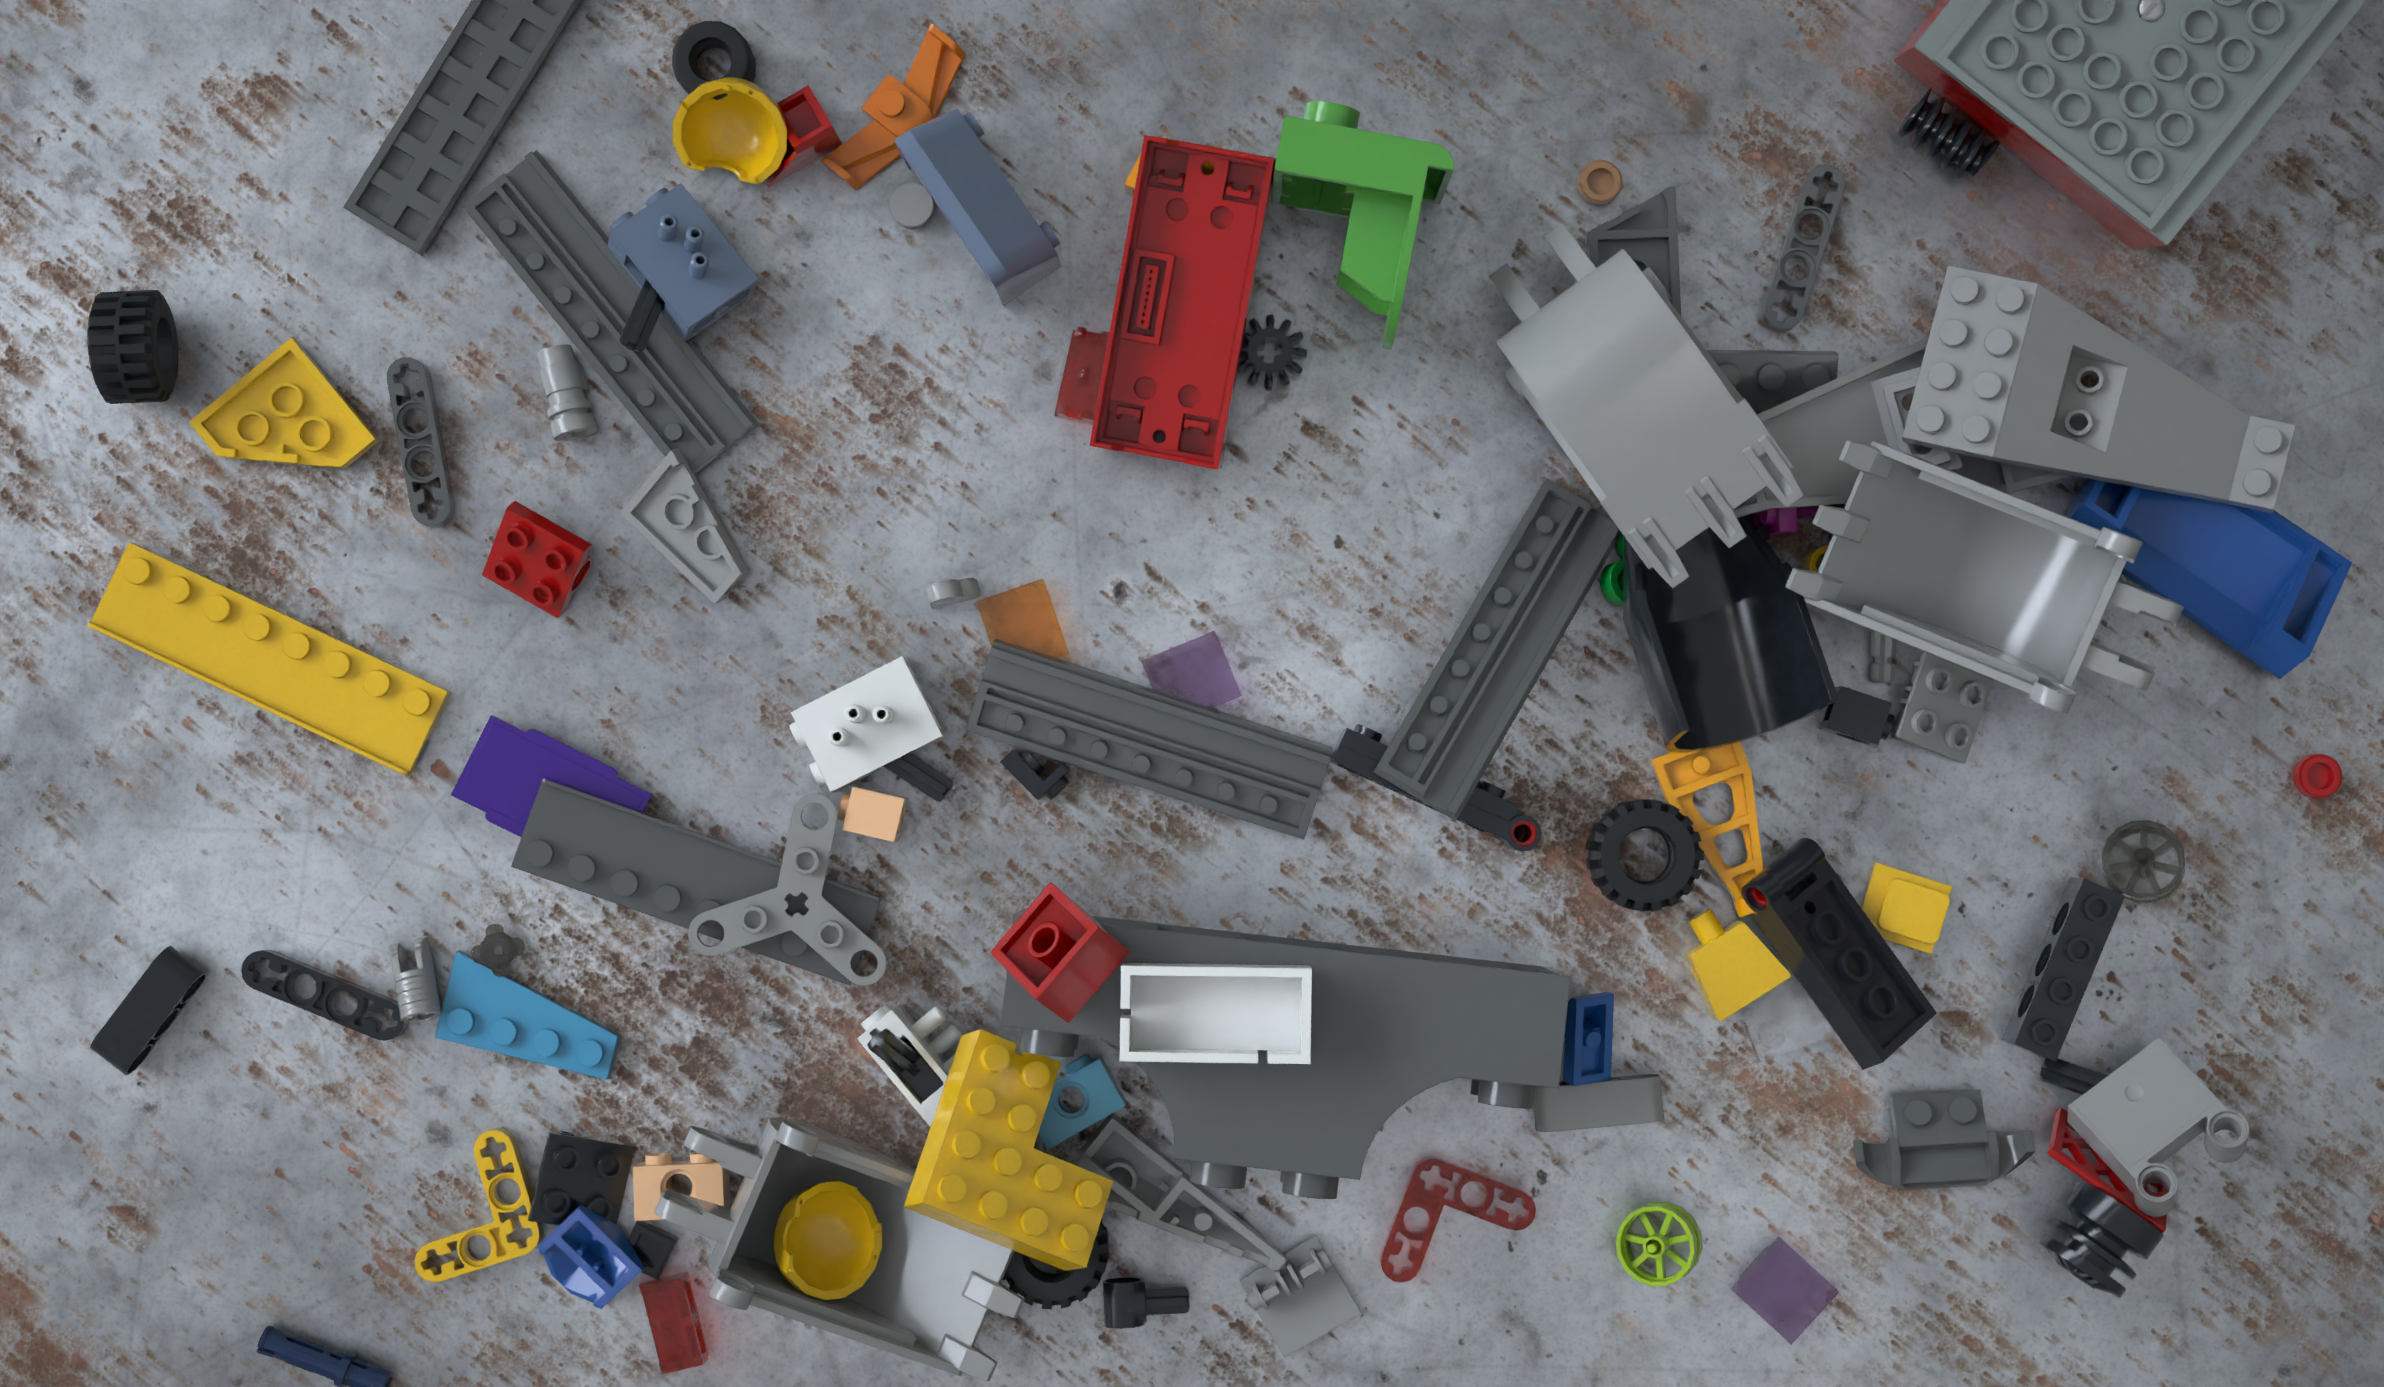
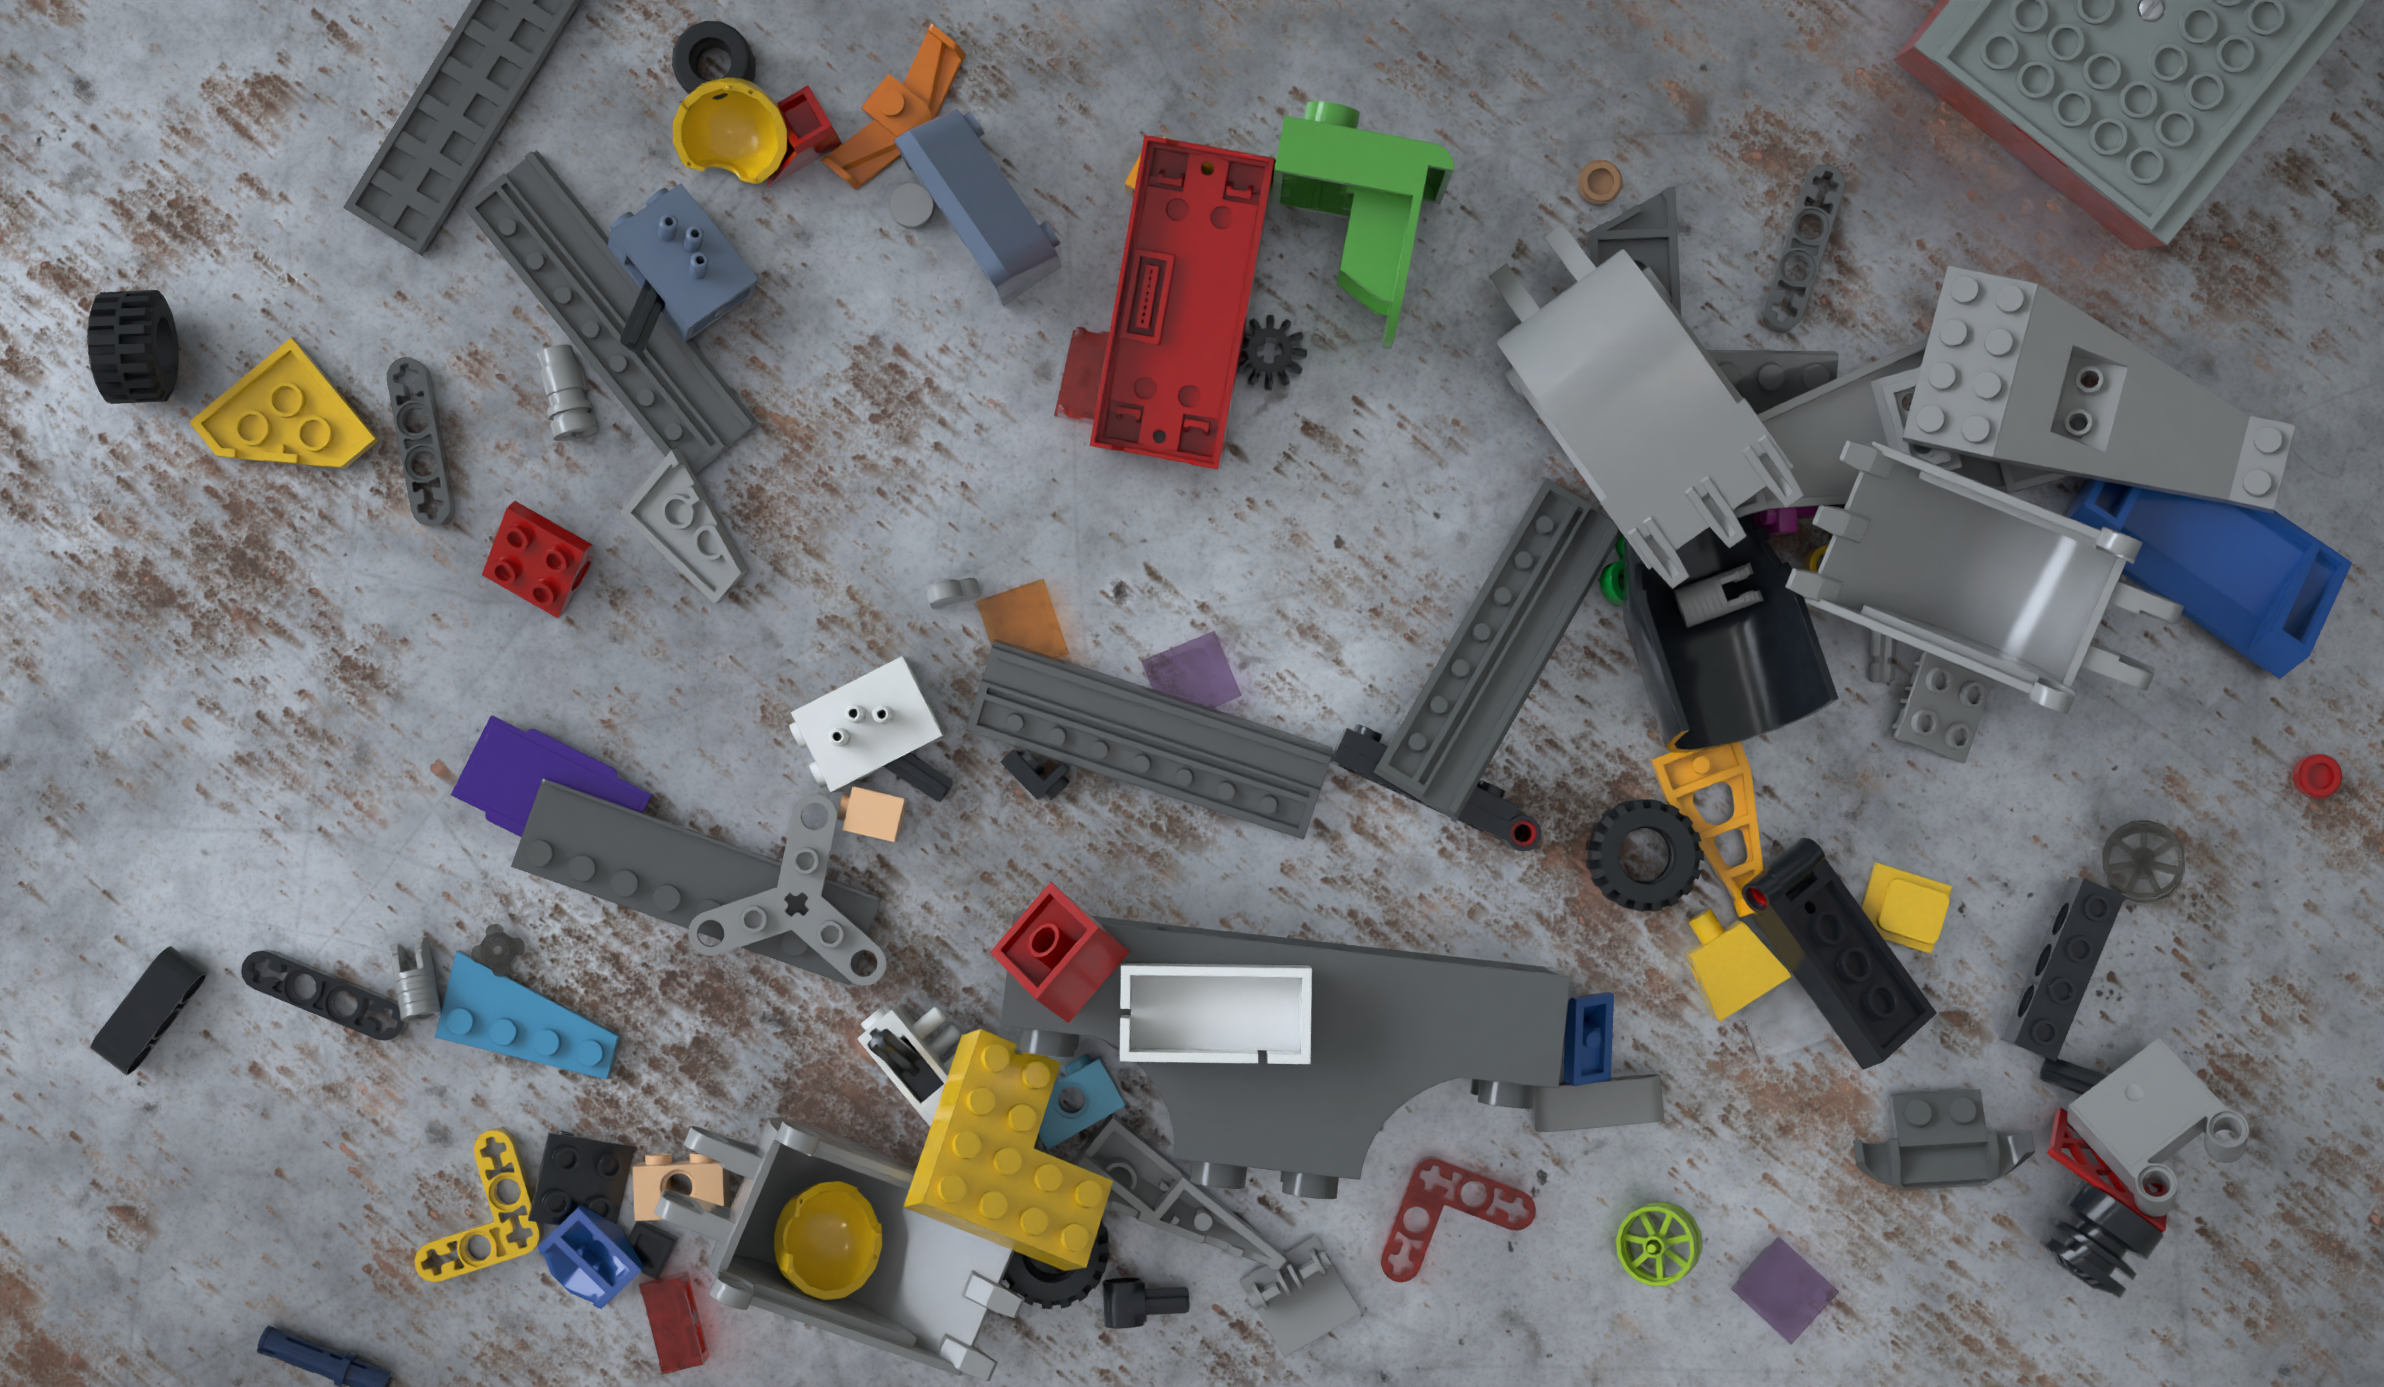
yellow plate [87,542,451,776] -> none
black brick [1819,686,1894,746] -> none
black piece [1898,88,2001,181] -> none
none -> light grey hinge [1673,563,1763,628]

